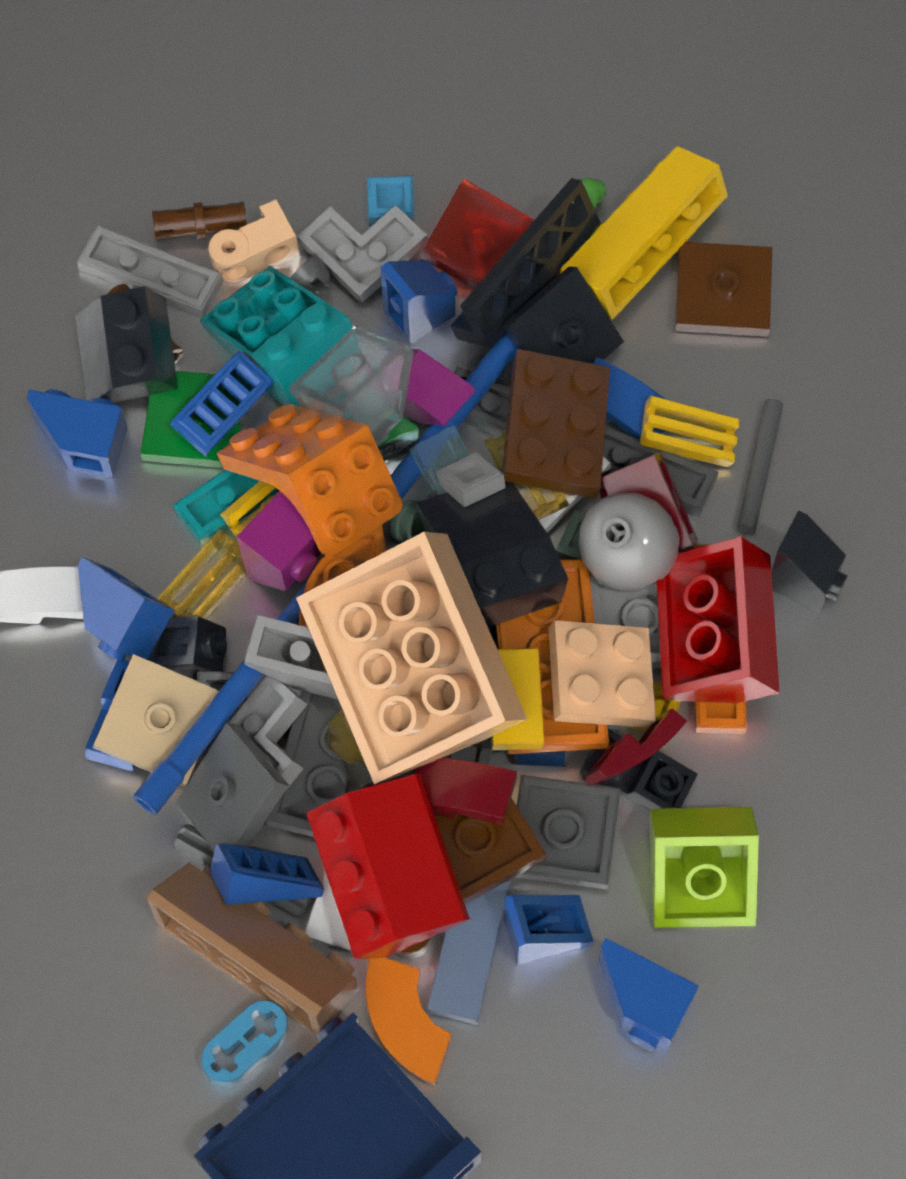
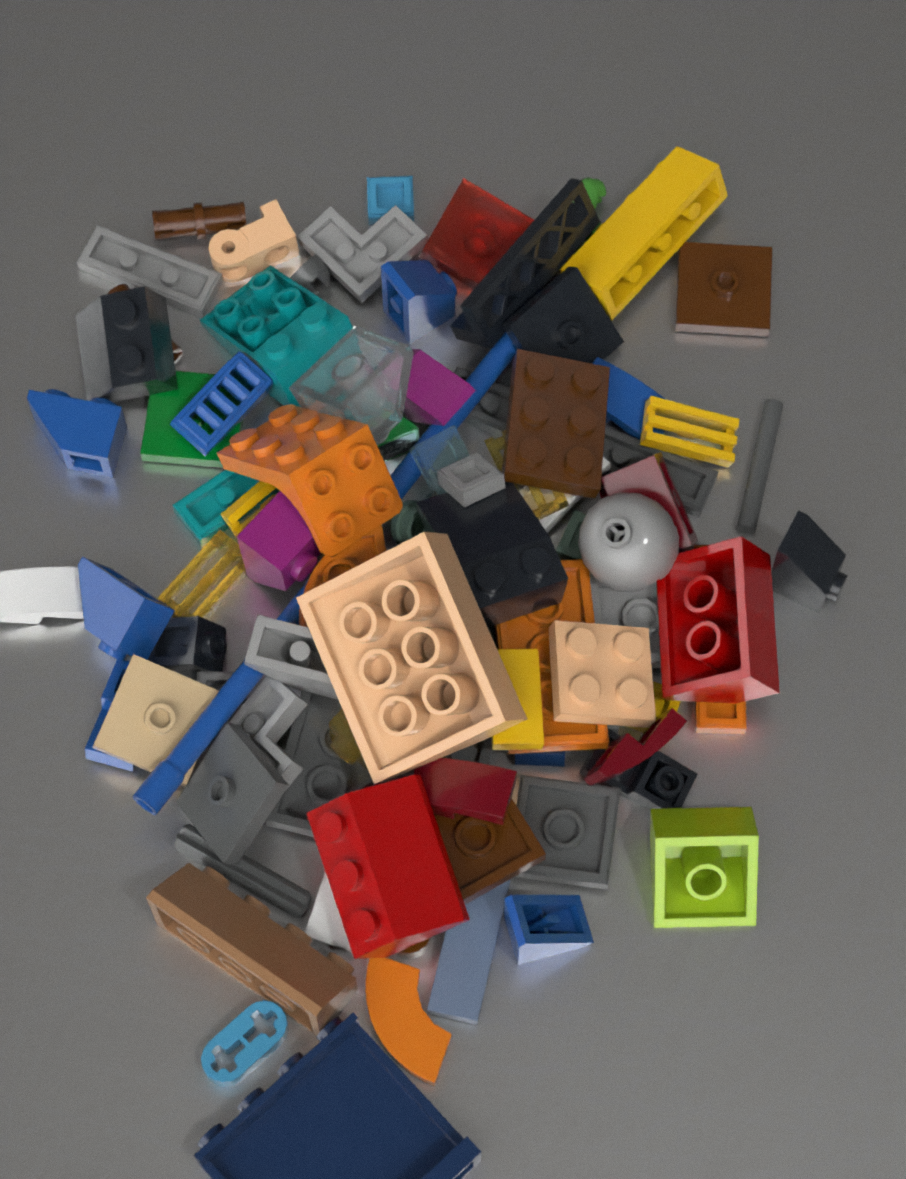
blue slope [210,844,324,905] -> none
blue slope [599,938,699,1052] -> none

